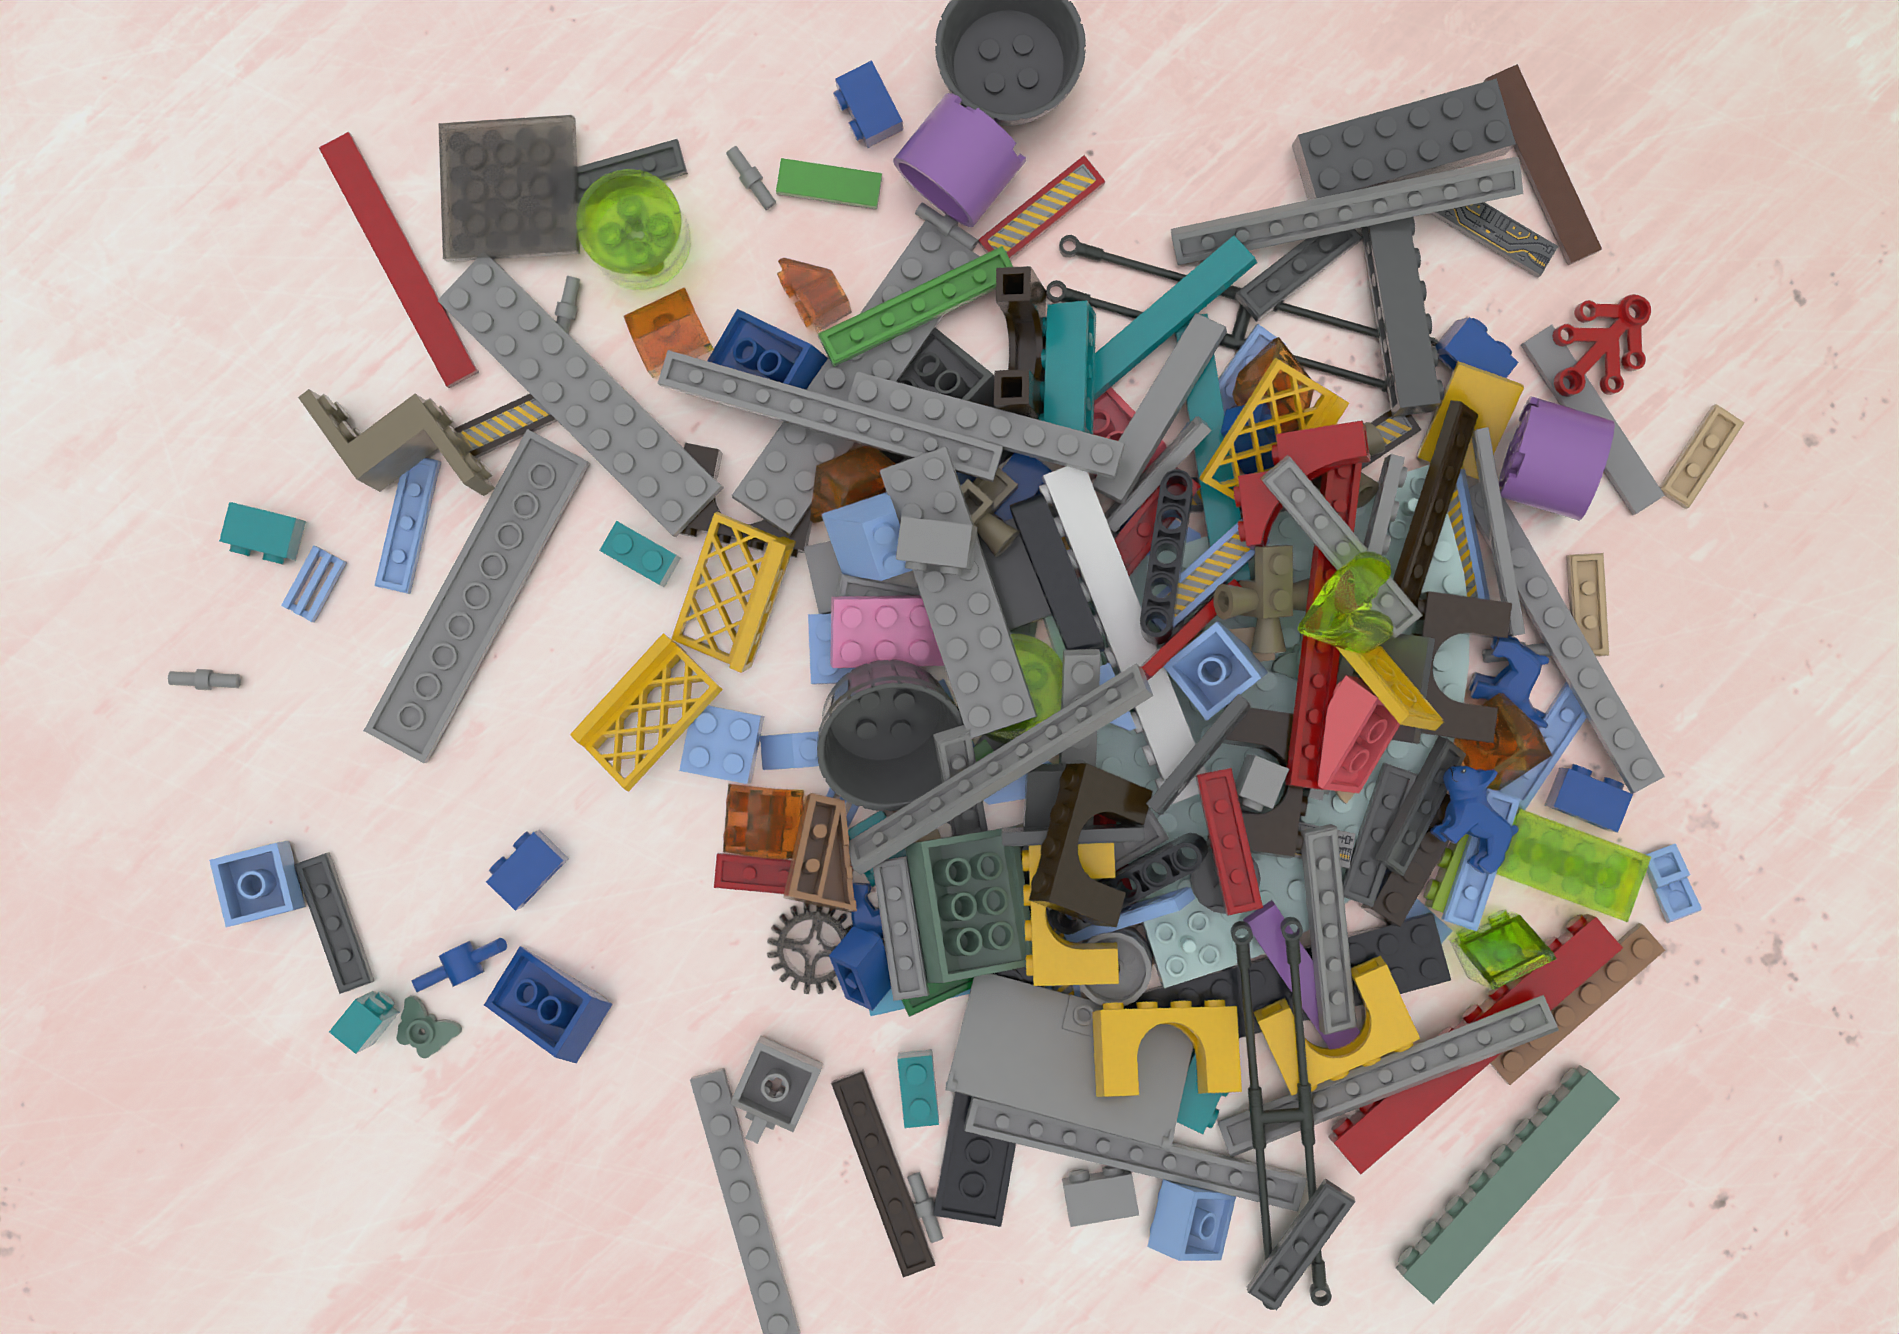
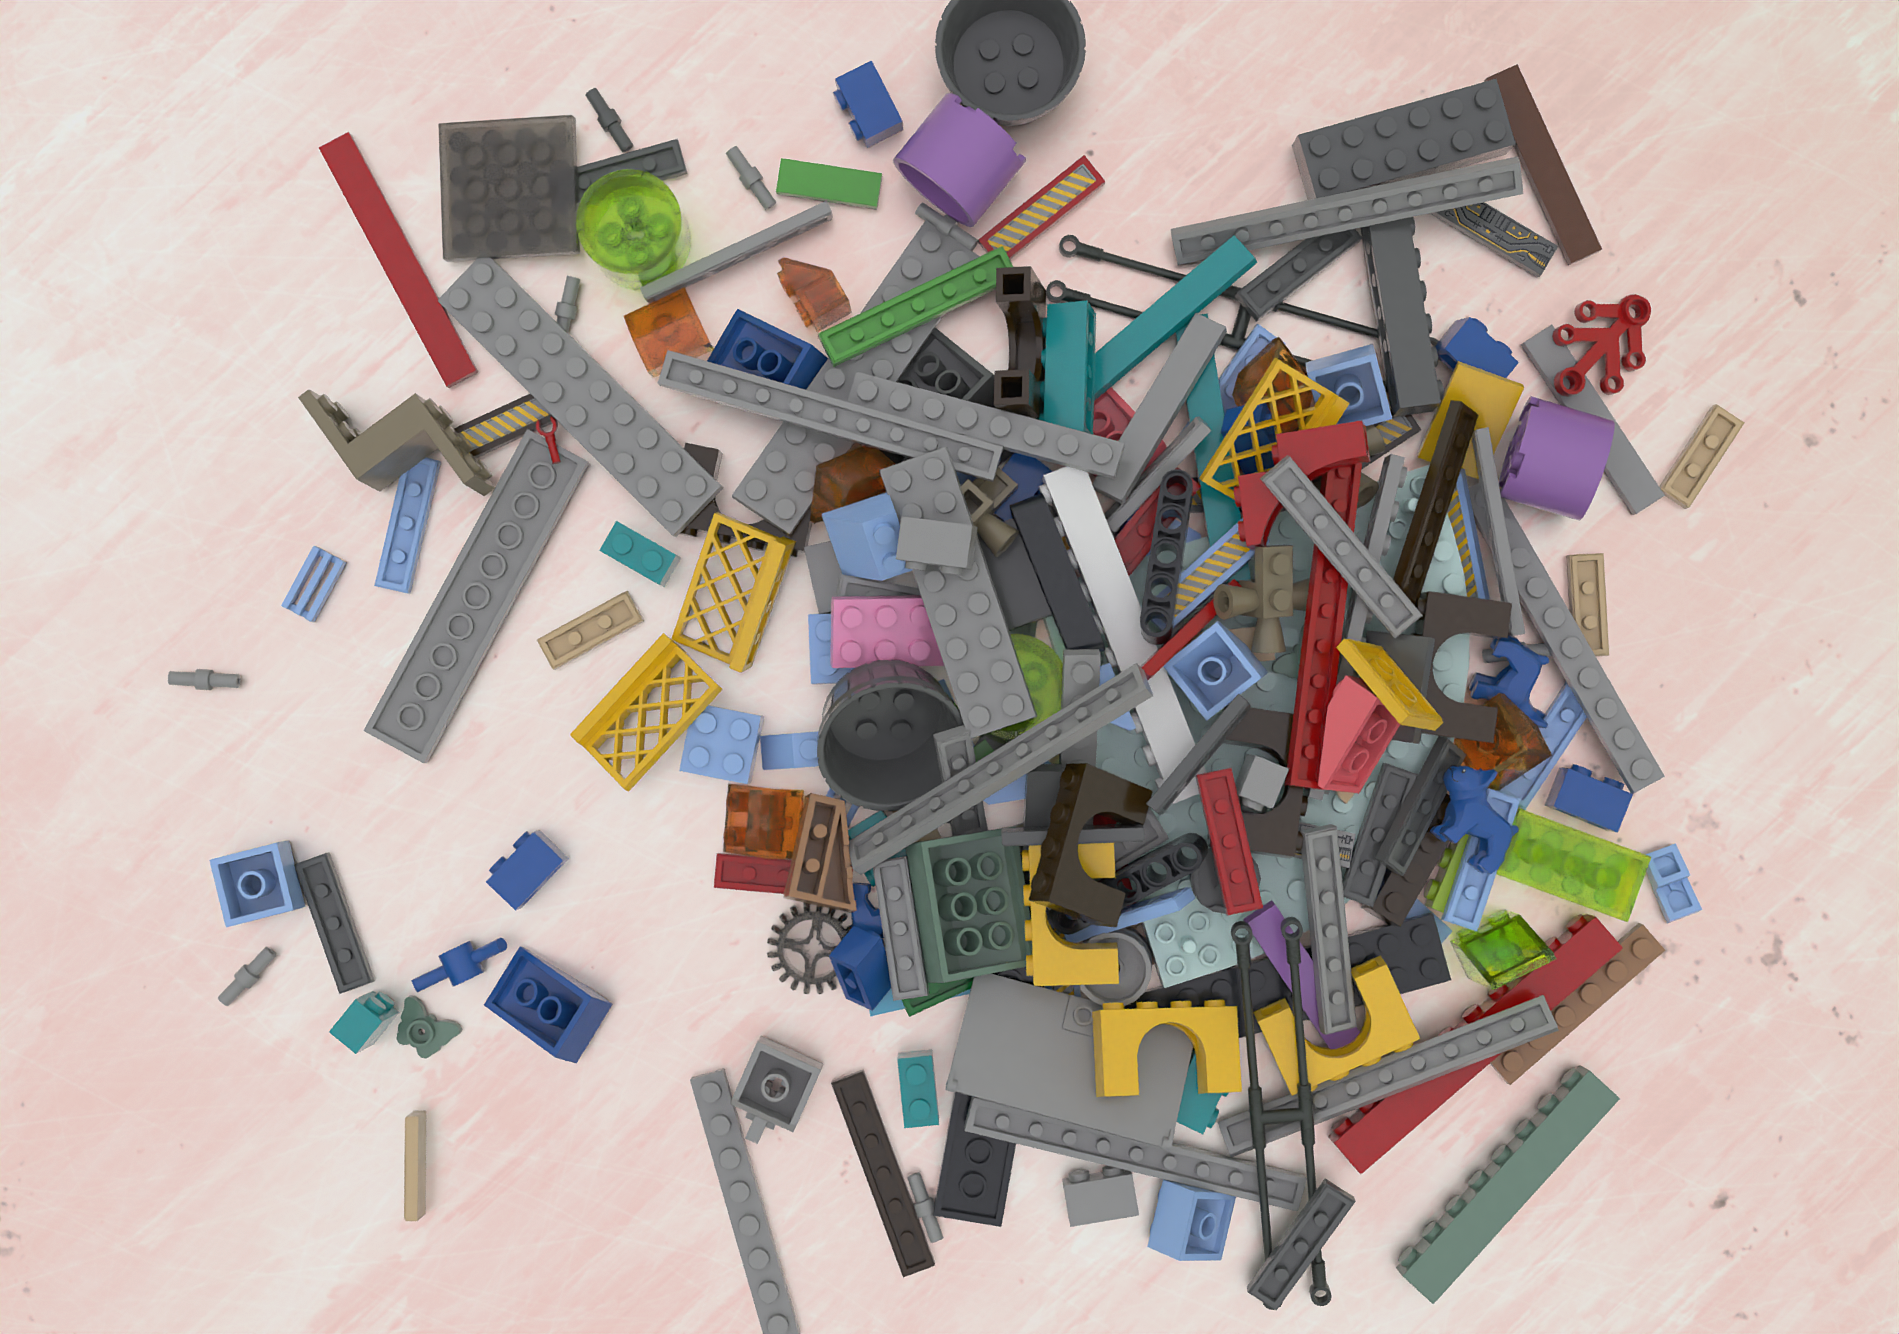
teal brick [219,502,306,564] -> none
clear neon green animal [1298,551,1393,654] -> none
none -> light grey bar [218,947,276,1006]
none -> tan tile [404,1111,426,1221]
none -> red hand [536,416,561,464]
none -> tan tile [537,591,644,670]
none -> dark grey bar [585,88,634,153]
none -> light grey tile [640,201,833,304]
none -> light blue brick [1305,344,1392,426]

